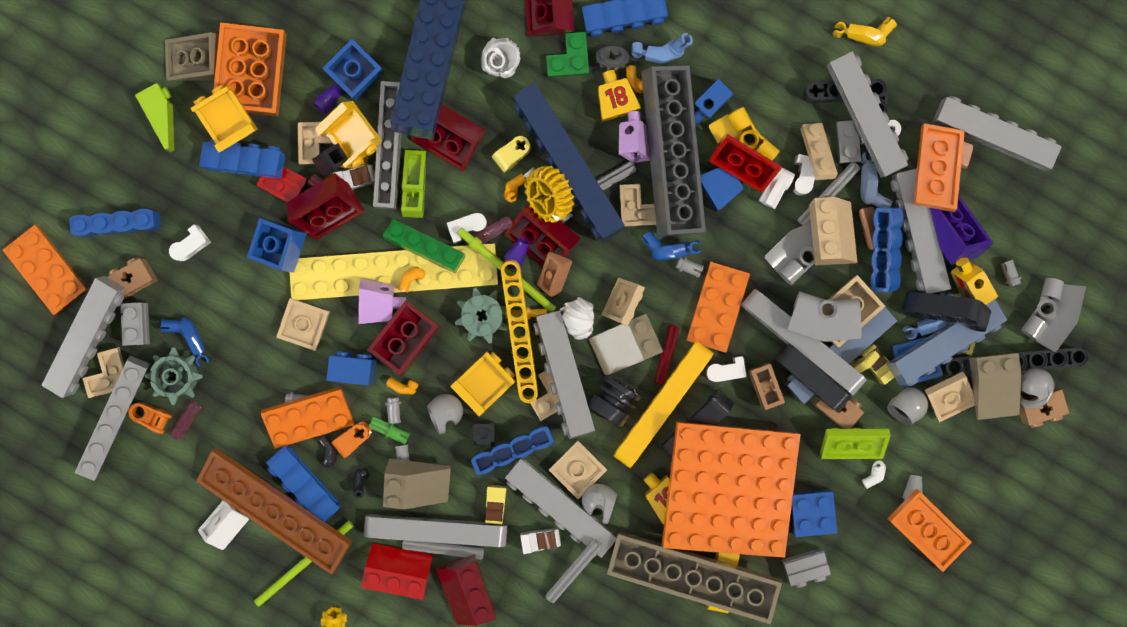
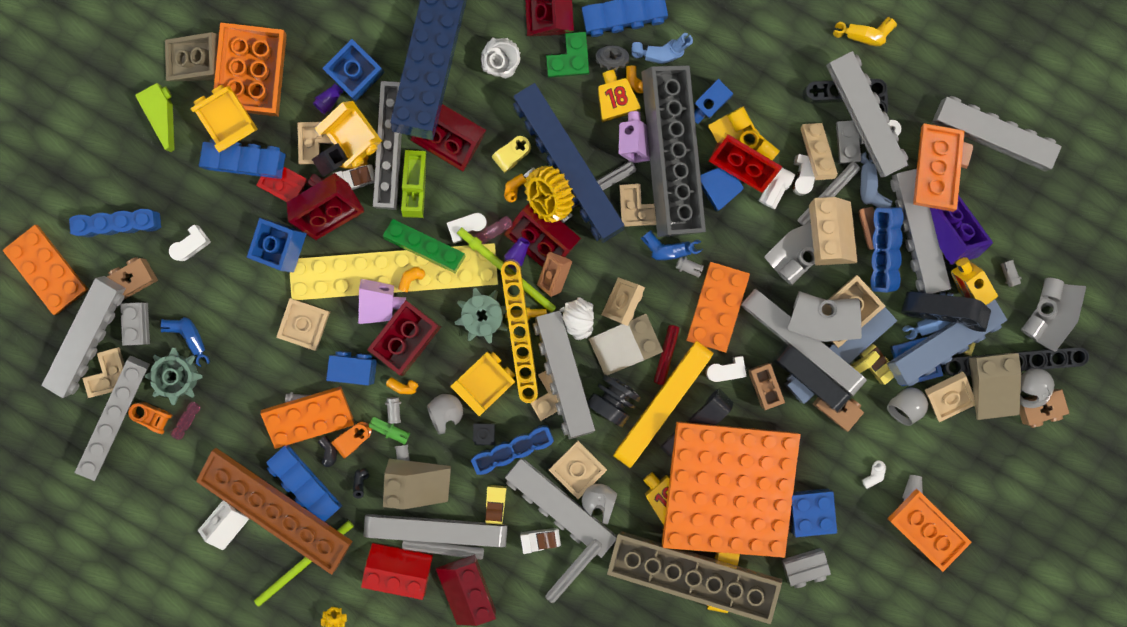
lime plate [820,428,891,459] -> none

